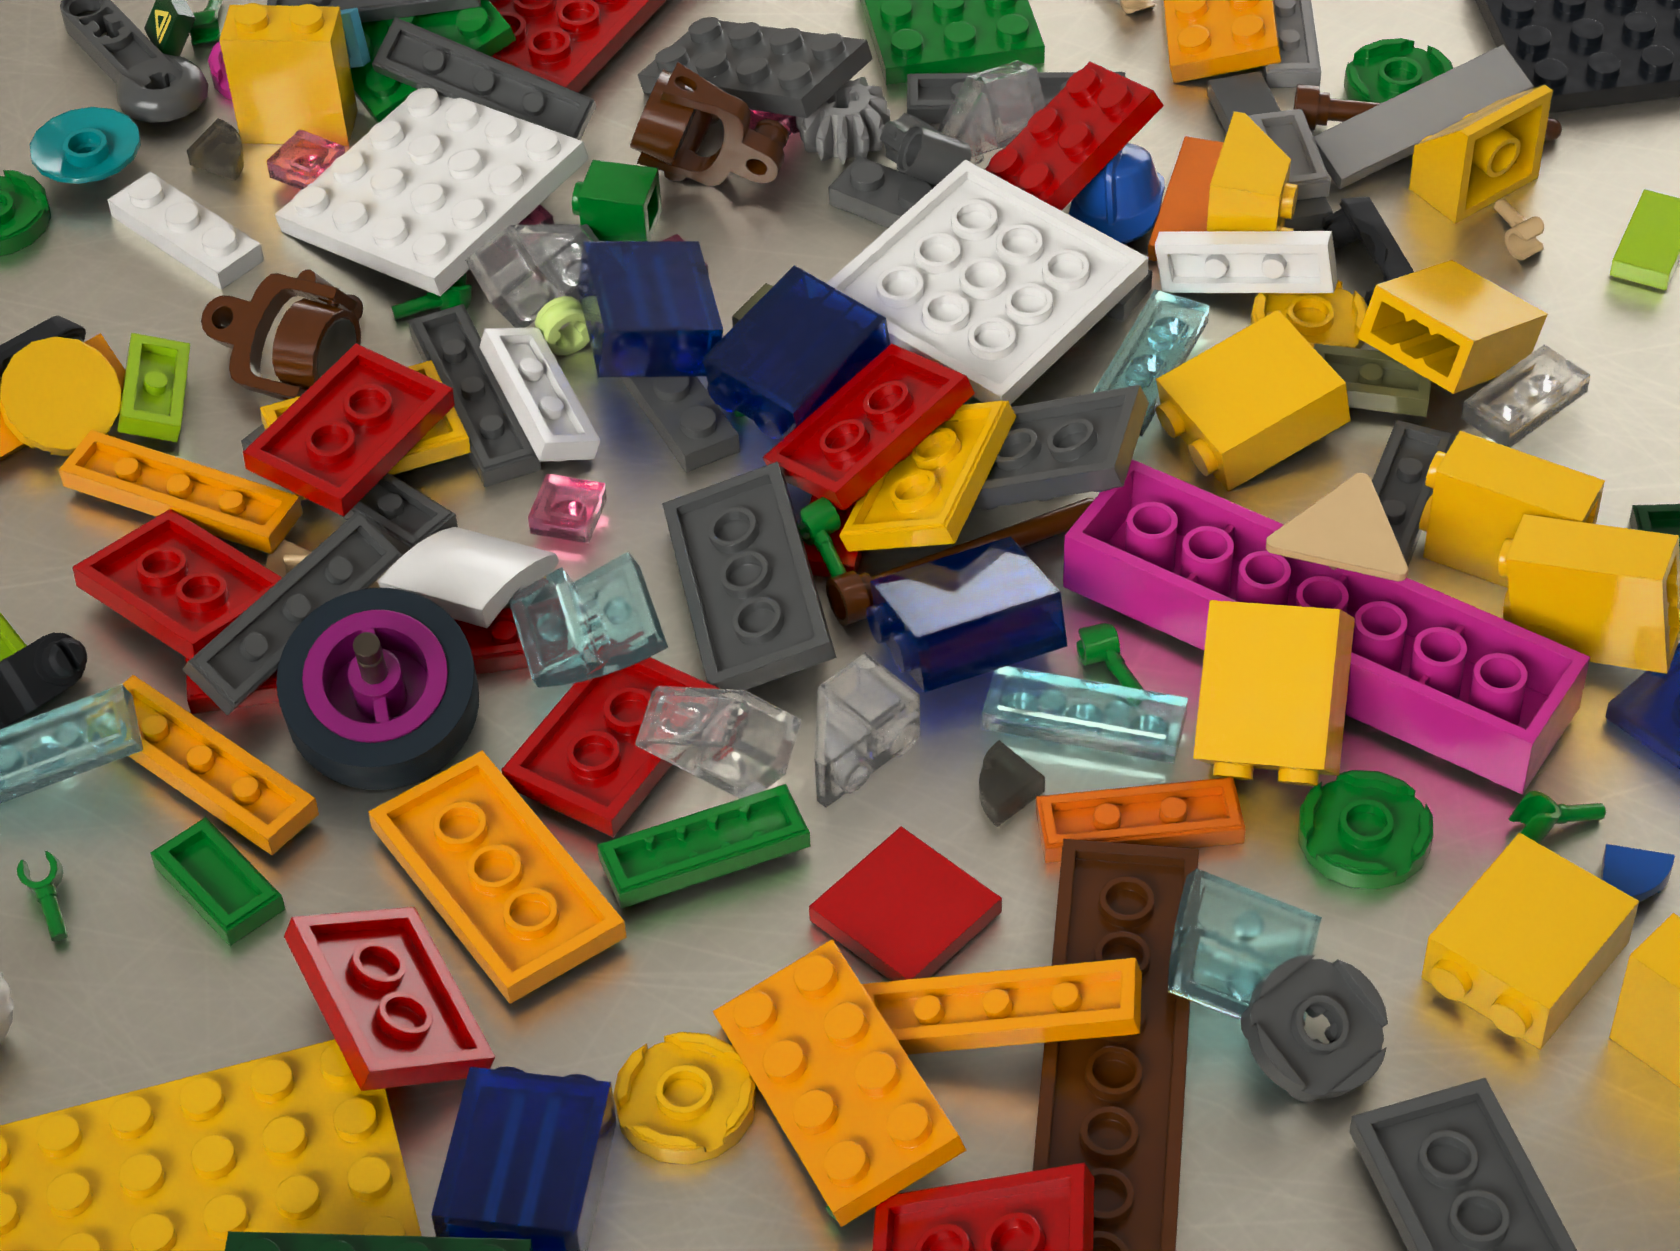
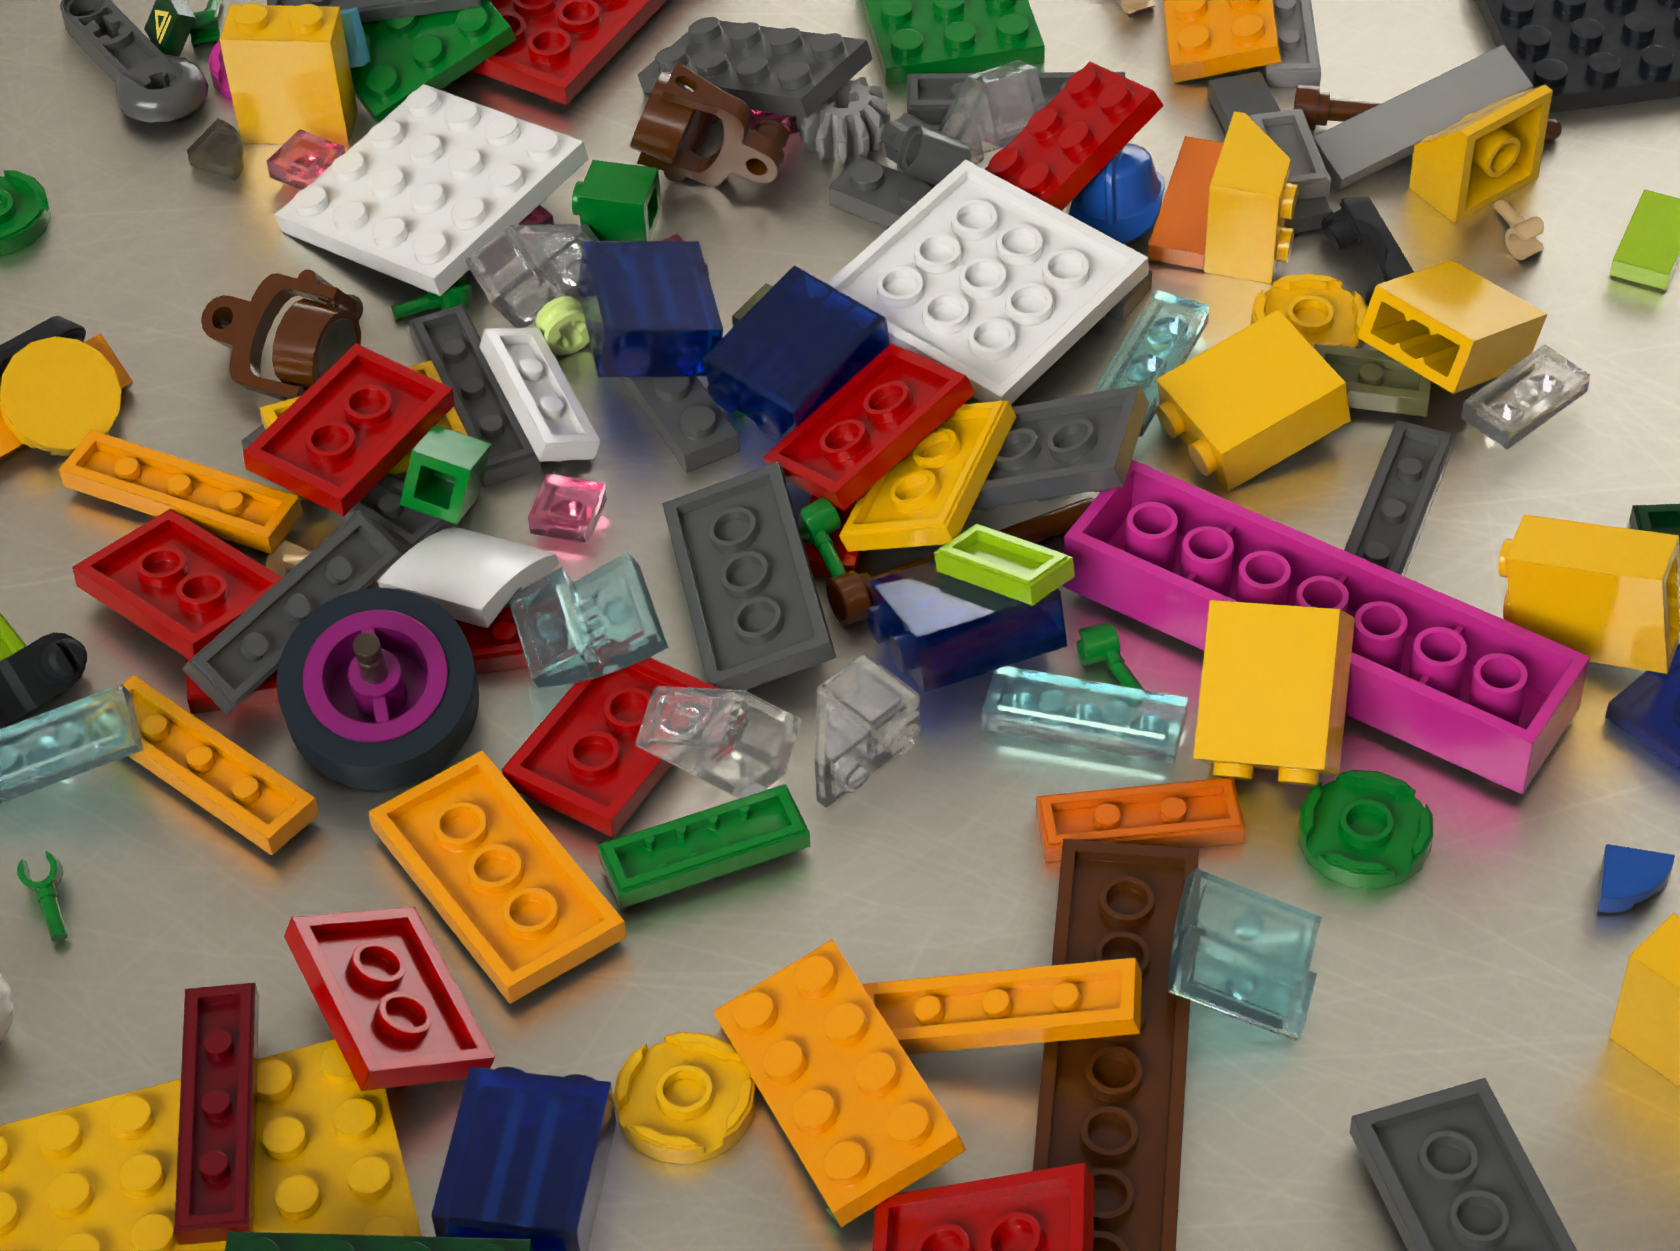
teal dish [29,107,141,184] -> none
white plate [107,171,264,290] -> none
lime plate [117,333,190,443] -> none
green tile [150,817,286,946] -> none
dark grey tile [372,17,596,140] -> none
red tile [809,826,1002,981] -> none
clear smoke tile [979,740,1045,827] -> none
white plate [1155,231,1338,293] -> none
dark grey plate [1240,955,1388,1102] -> none
tan piece [1266,473,1408,582] -> none
green tile [1344,38,1453,103] -> none
yellow brick [1419,430,1605,588] -> none
yellow brick [1421,832,1639,1050] -> none
green hand [1508,791,1606,844] -> none
none -> dark red tile [174,982,259,1245]
none -> green brick [399,424,492,524]
none -> lime tile [934,524,1075,606]

